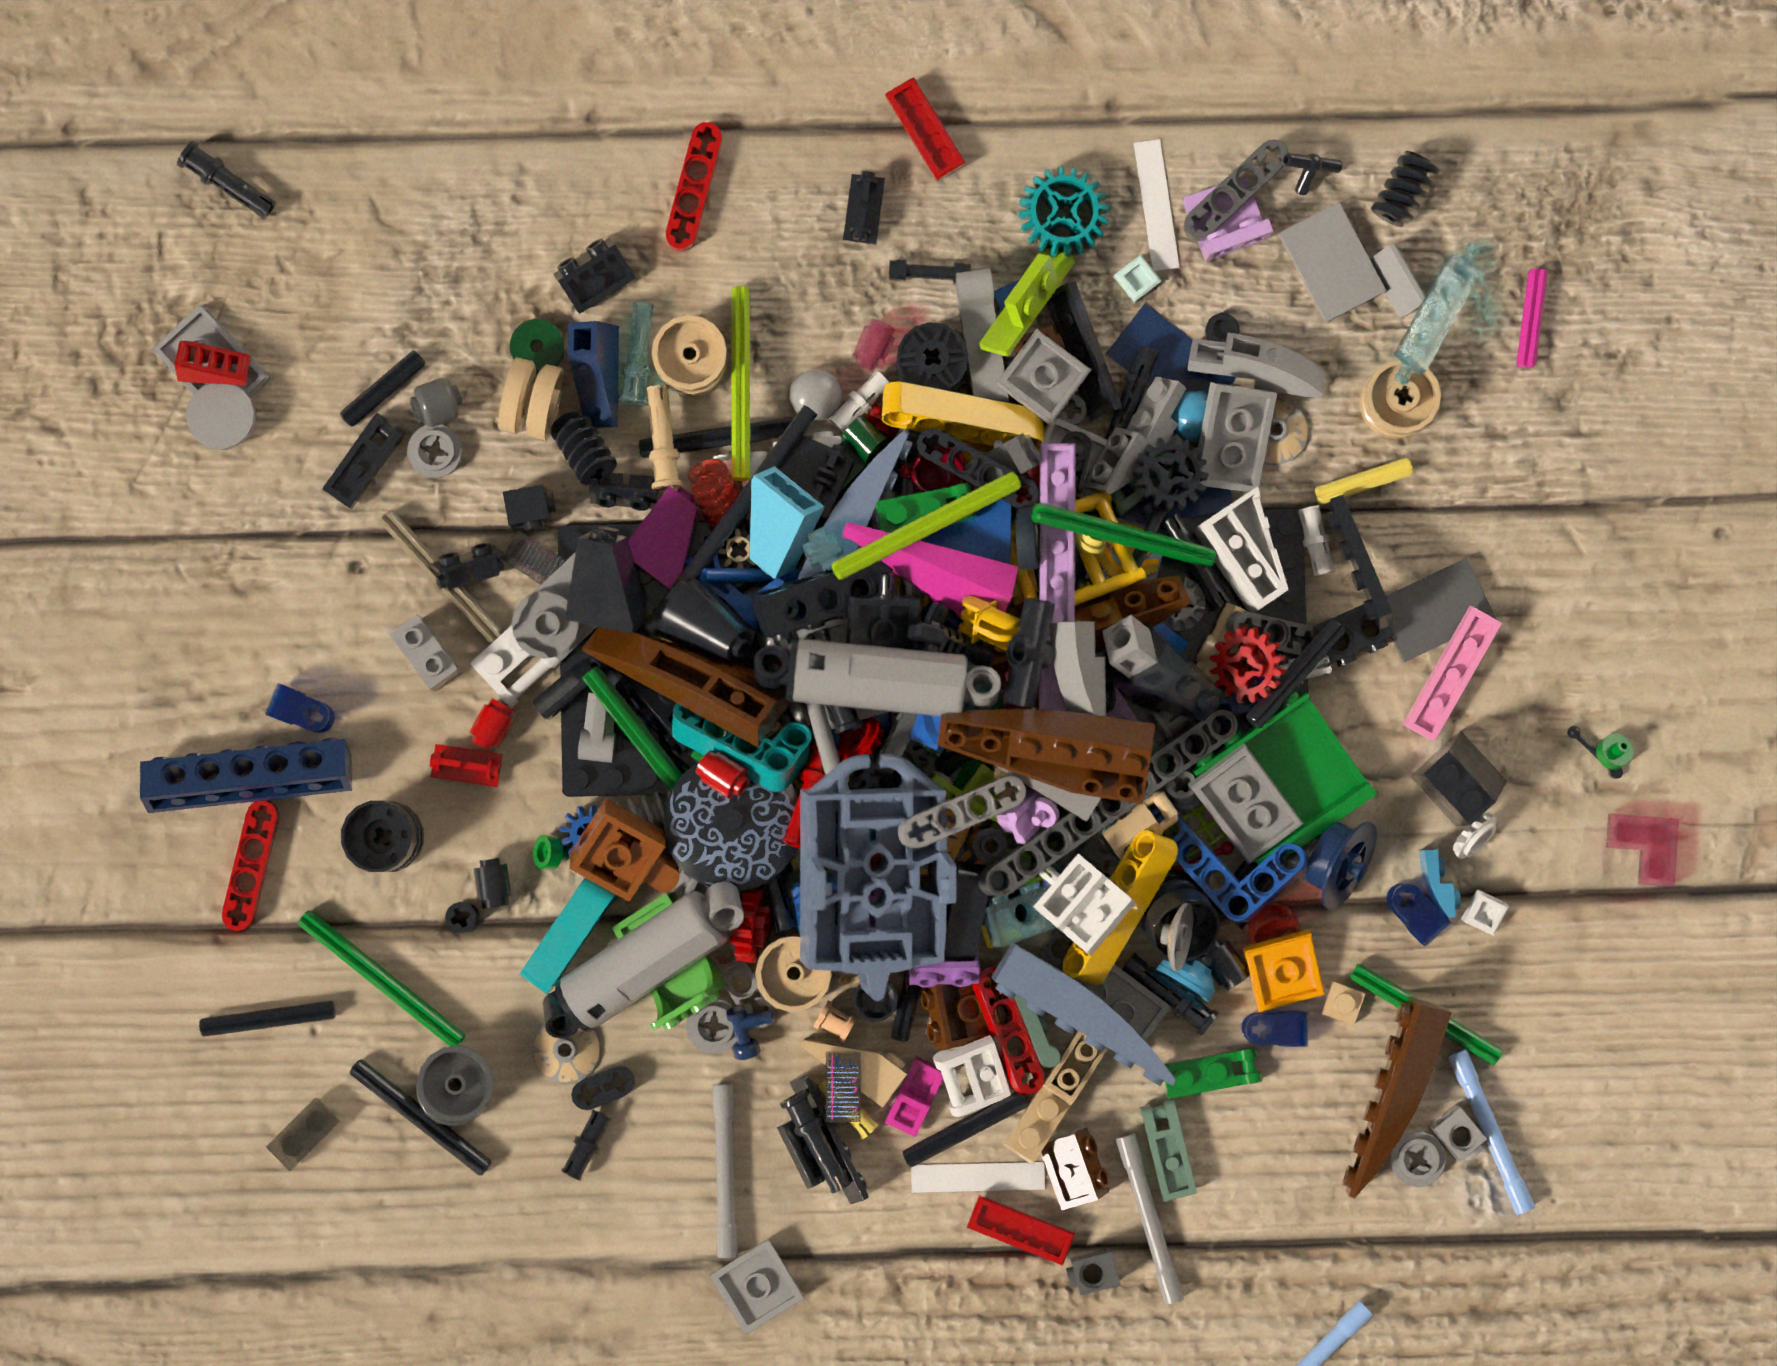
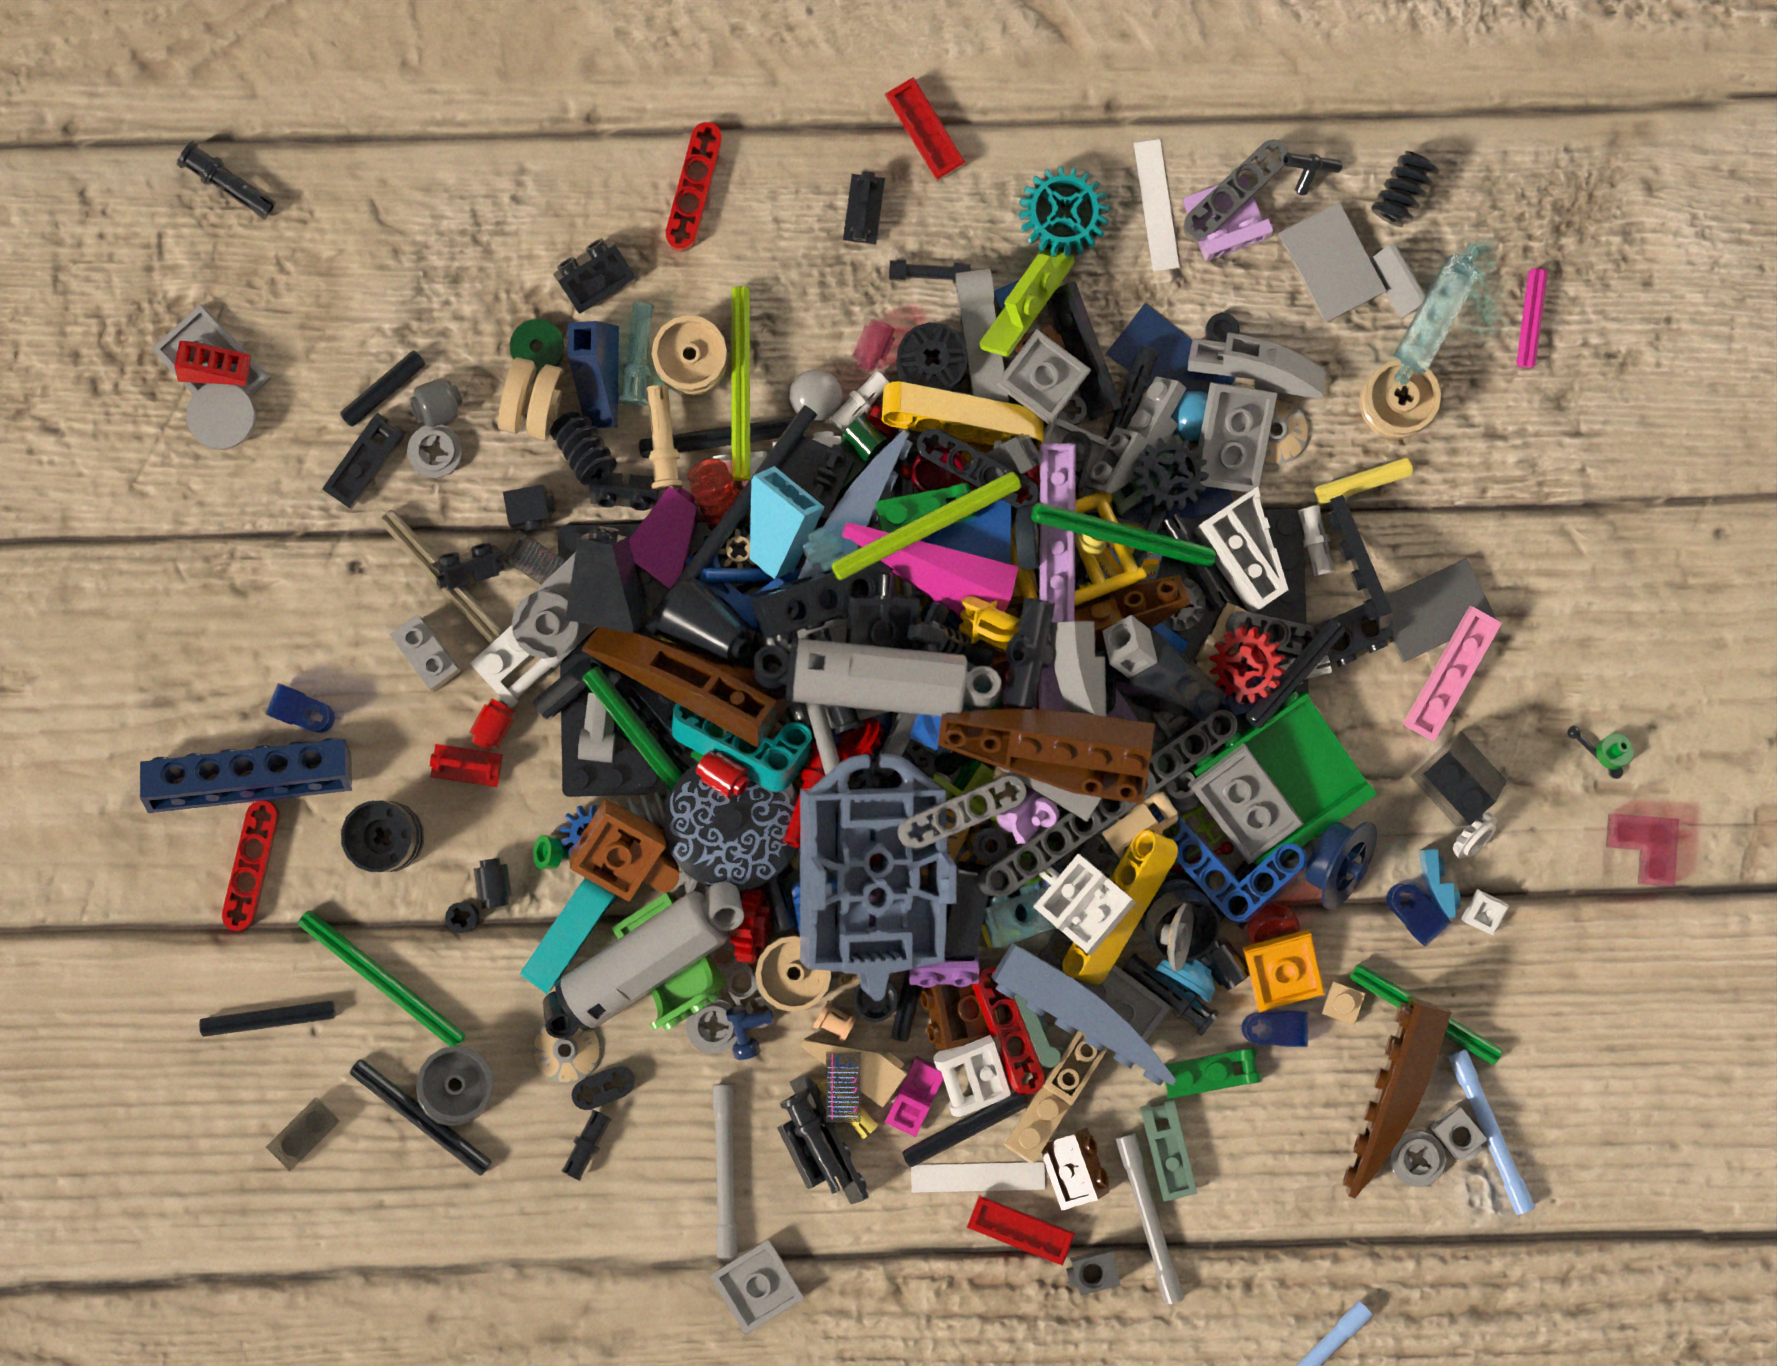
light aqua tile [1114,254,1162,303] -> none

